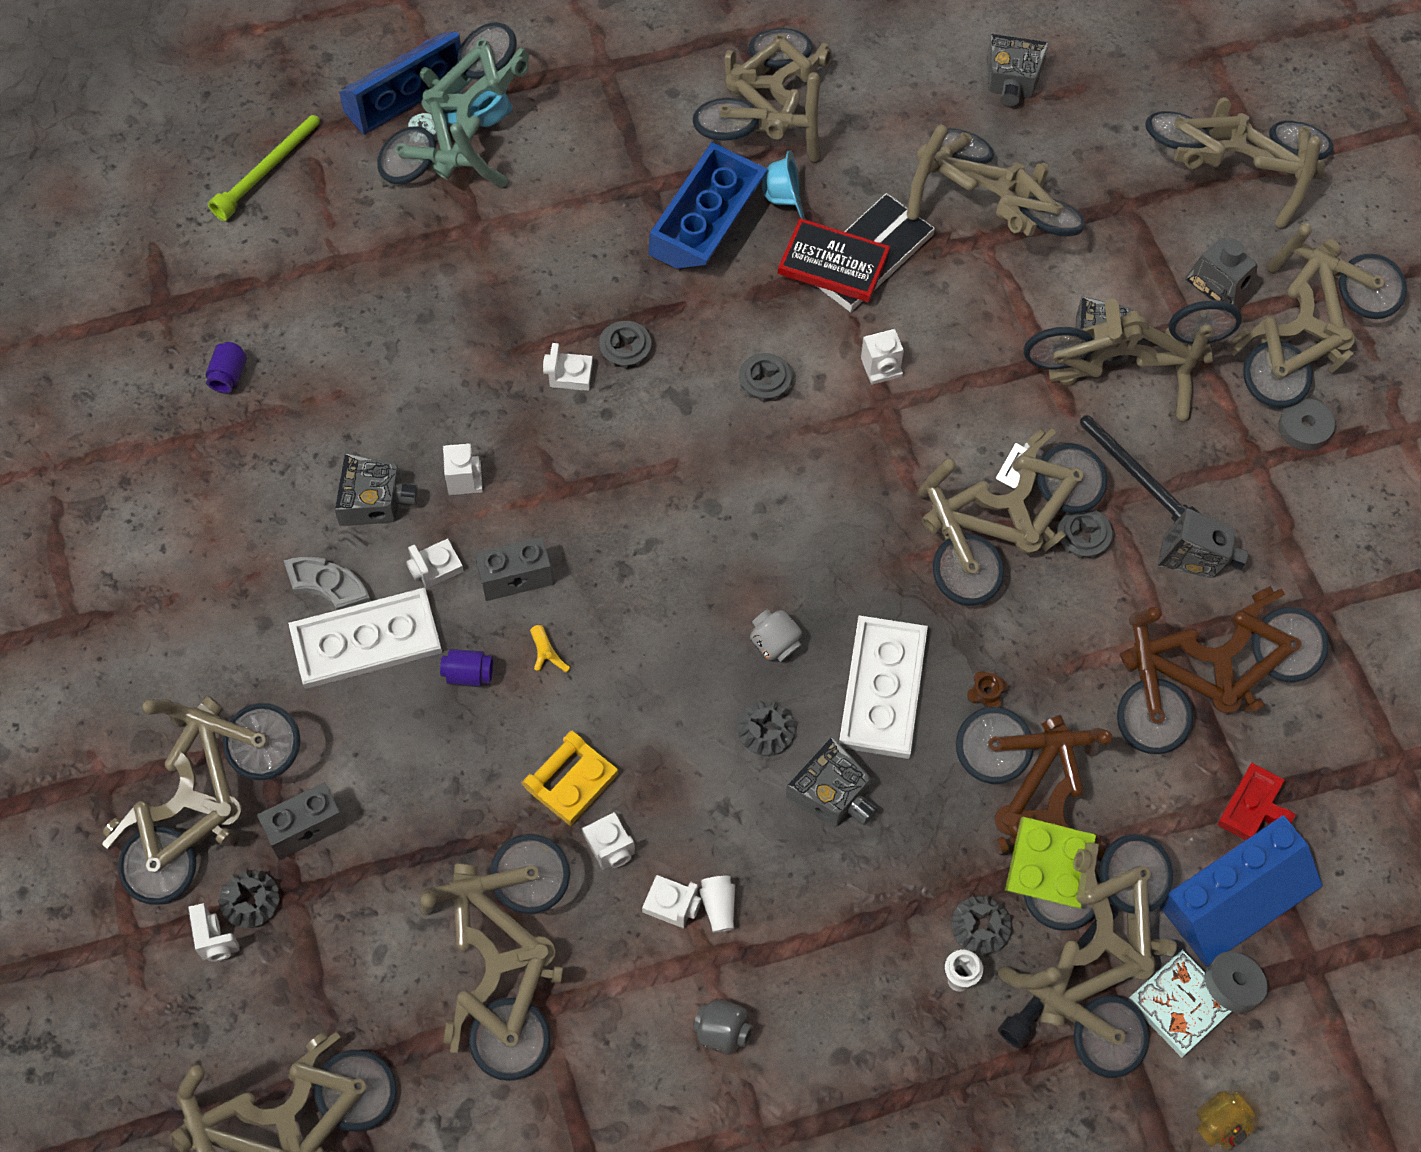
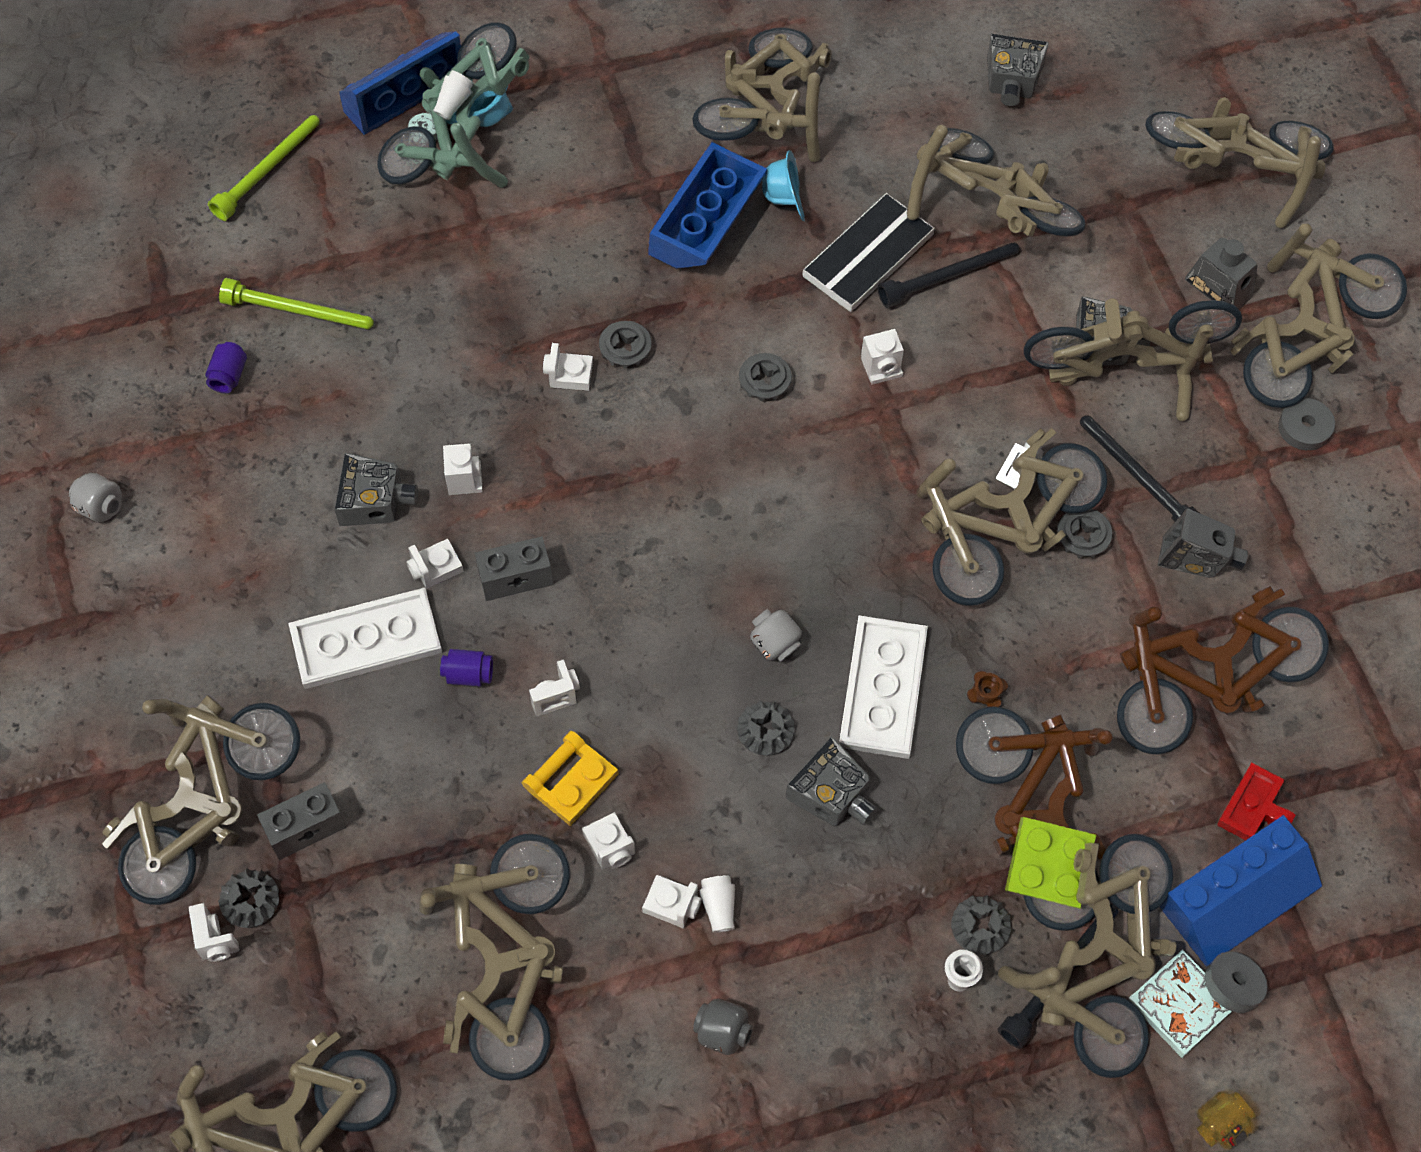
light grey tile [284,557,371,610] -> none
yellow bar [530,625,570,672] -> none
black tile [778,218,890,303] -> none
none -> light grey head [69,473,122,522]
none -> lime piece [219,278,374,329]
none -> white cone [433,70,474,120]
none -> white bracket [529,660,580,717]
none -> black piece [878,242,1020,308]

